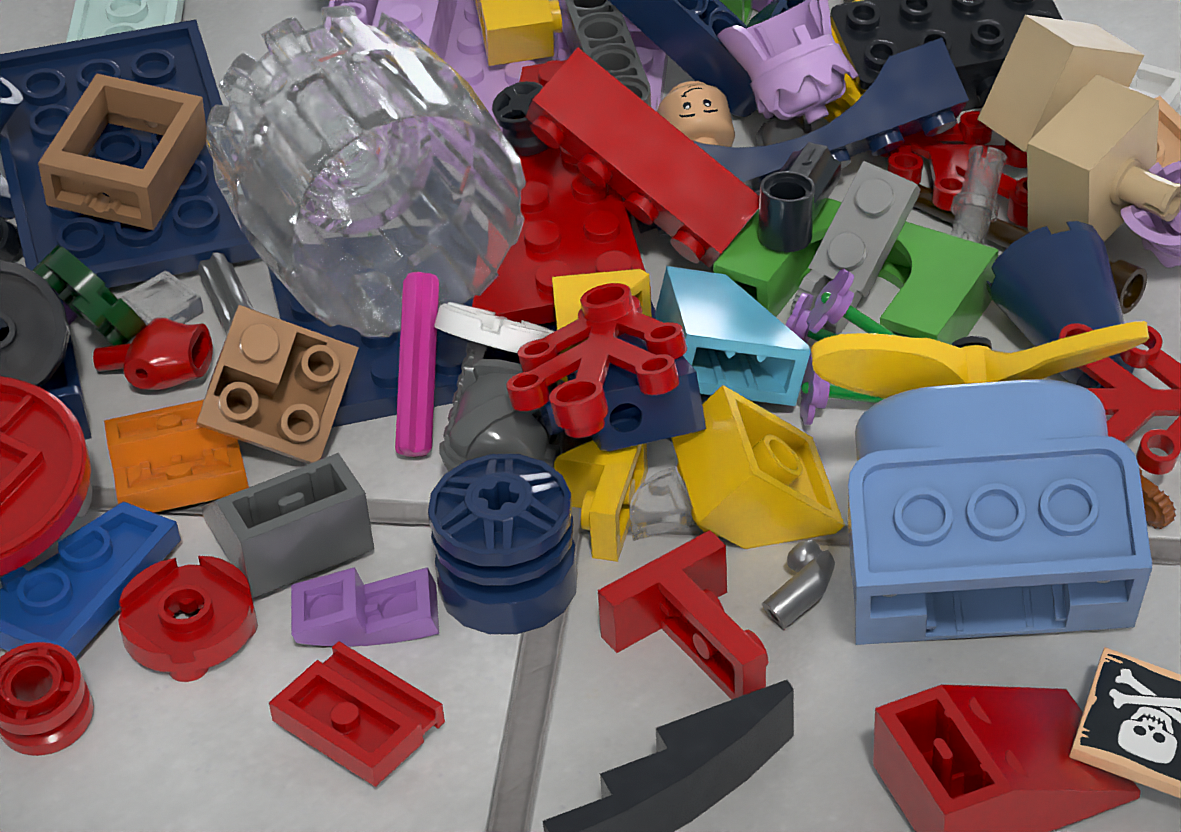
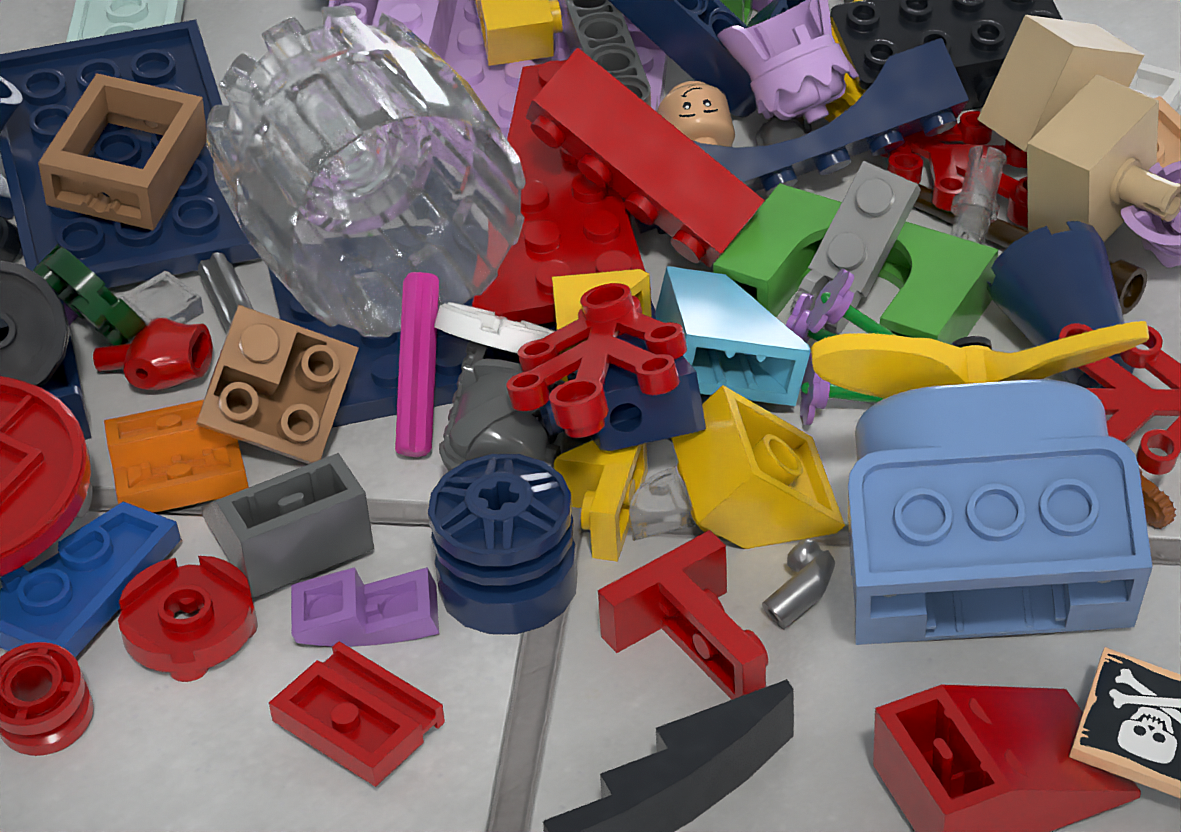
black wheel [492,81,550,156] -> none
black piece [758,142,841,253] -> none

